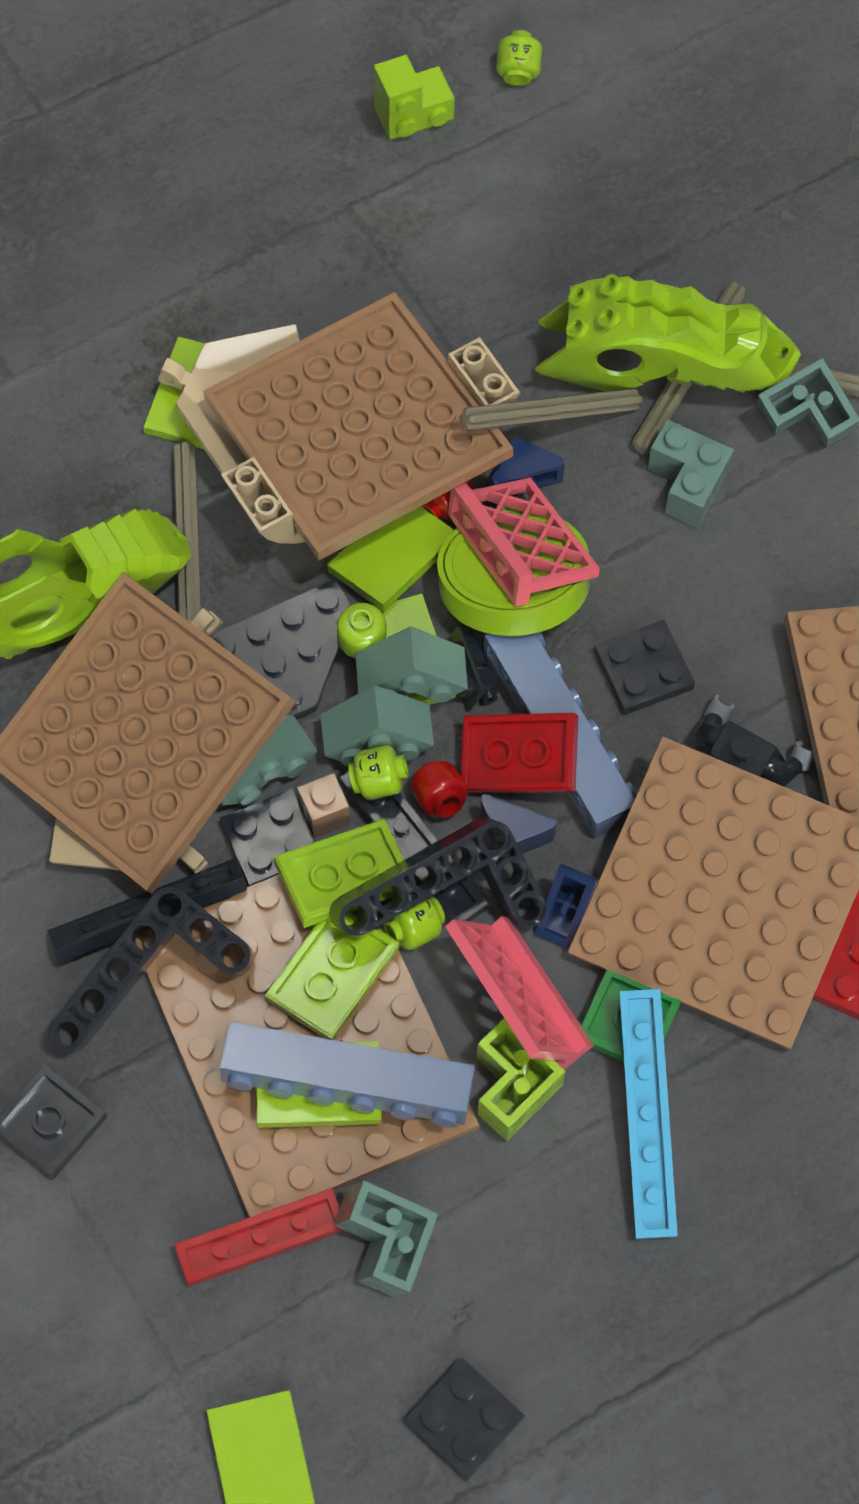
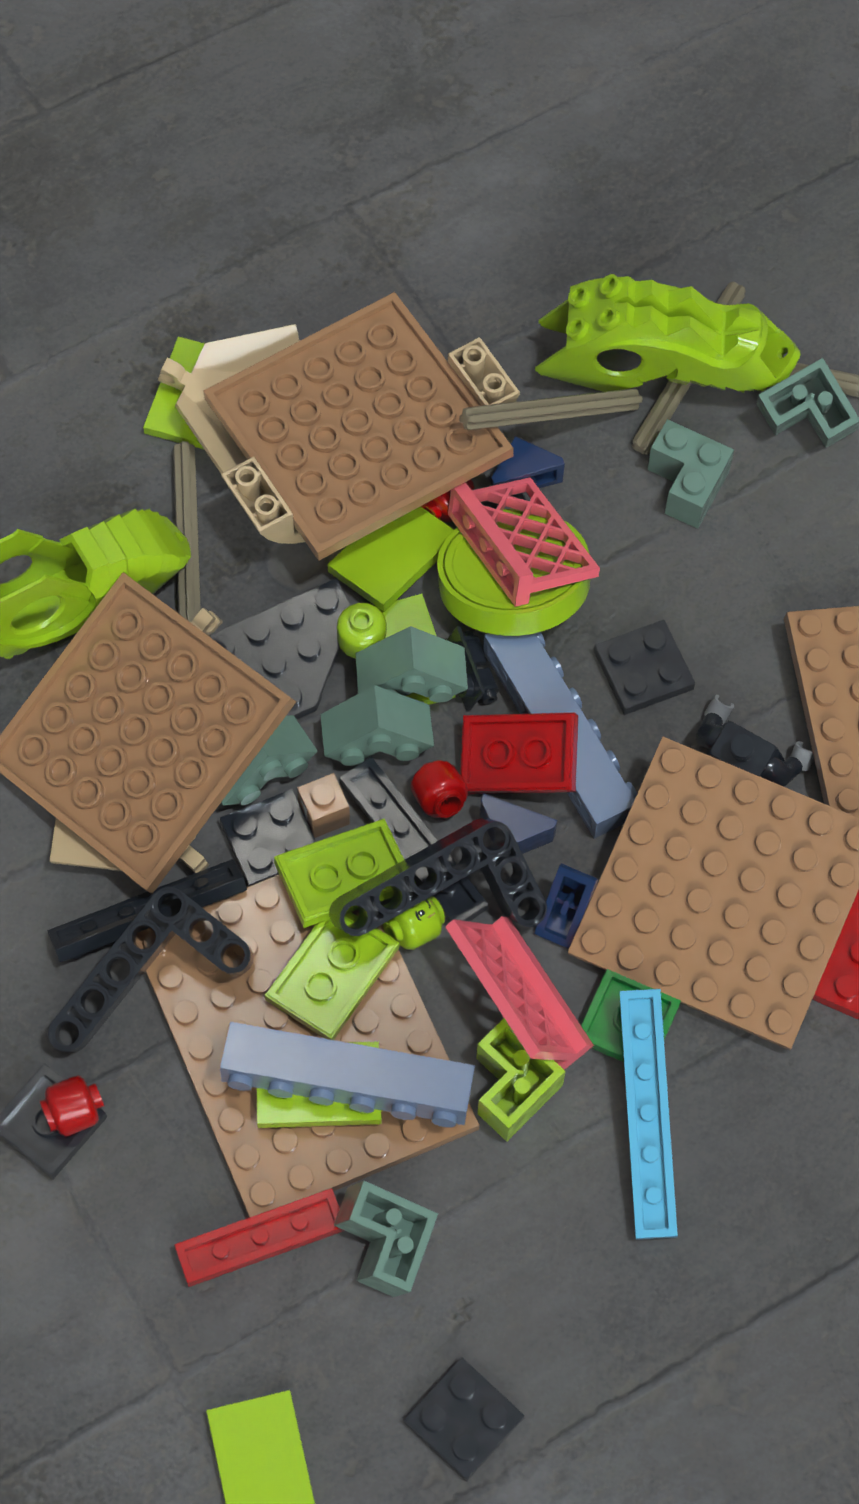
lime head [348,745,409,800] -> none
lime brick [374,54,455,140] -> none
lime head [496,30,542,86] -> none
none -> red head [40,1075,104,1136]

